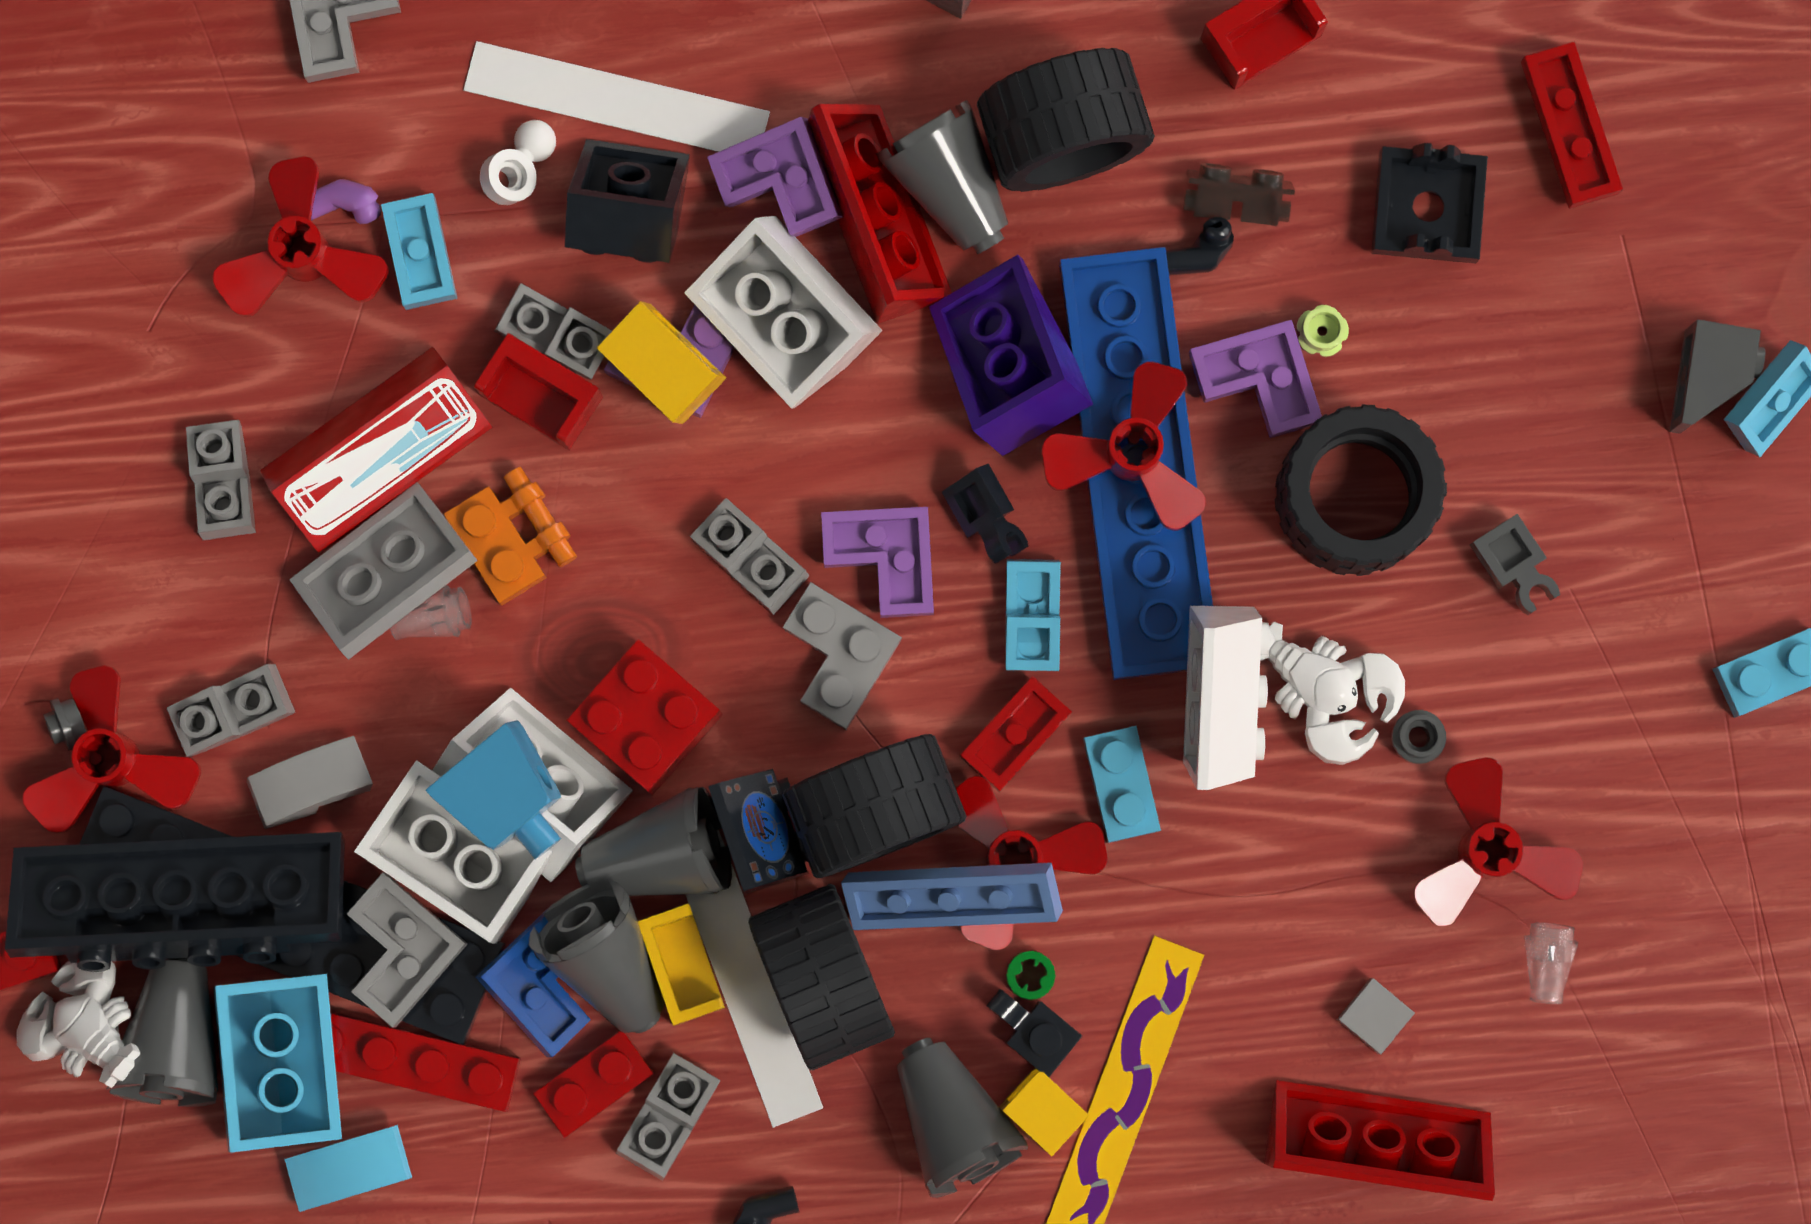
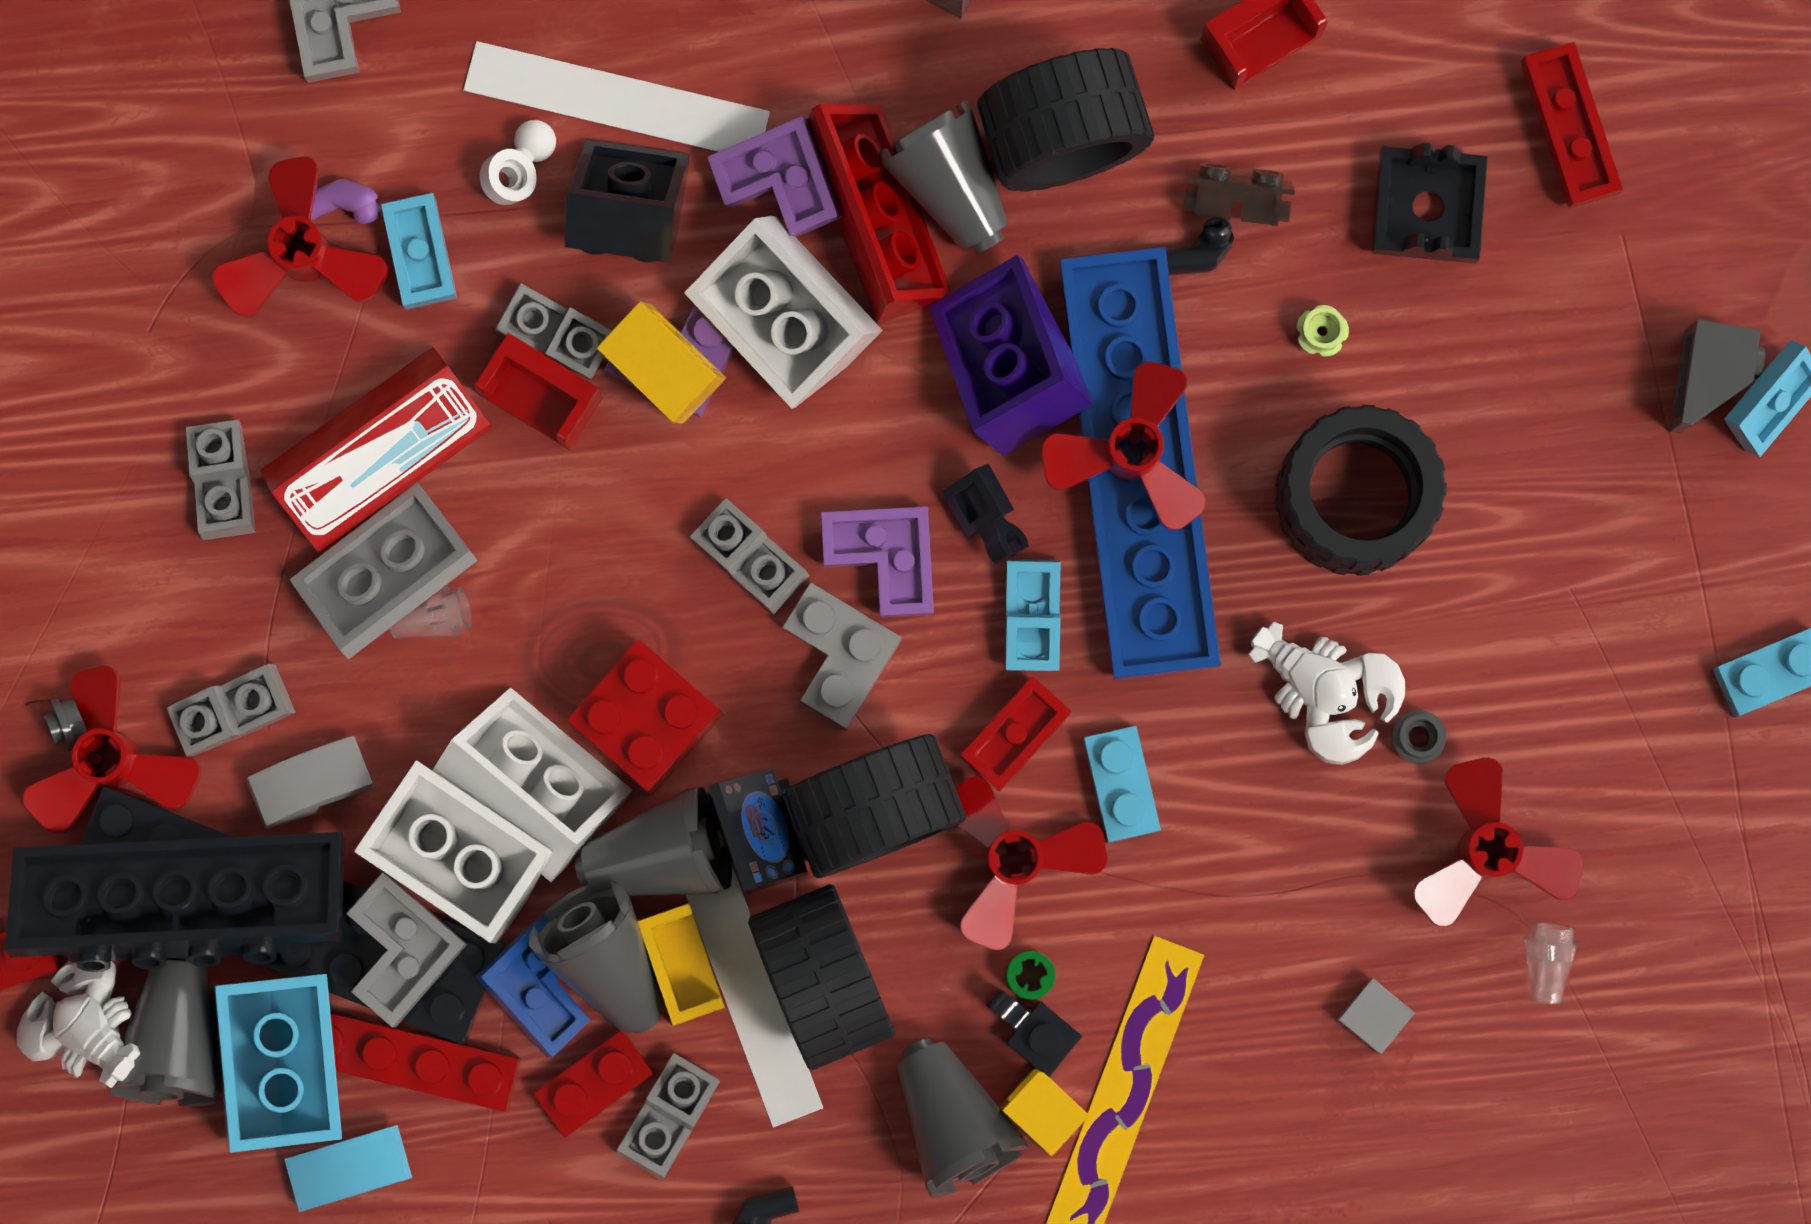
dark azure torso [426,720,561,860] -> none
orange plate [444,467,577,606] -> none
medium blue plate [841,863,1063,930] -> none
white slope [1183,606,1270,790] -> none
medium lavender plate [1189,320,1322,438] -> none
red slope [1264,1080,1495,1201] -> none
dark grey plate [1470,514,1560,615] -> none

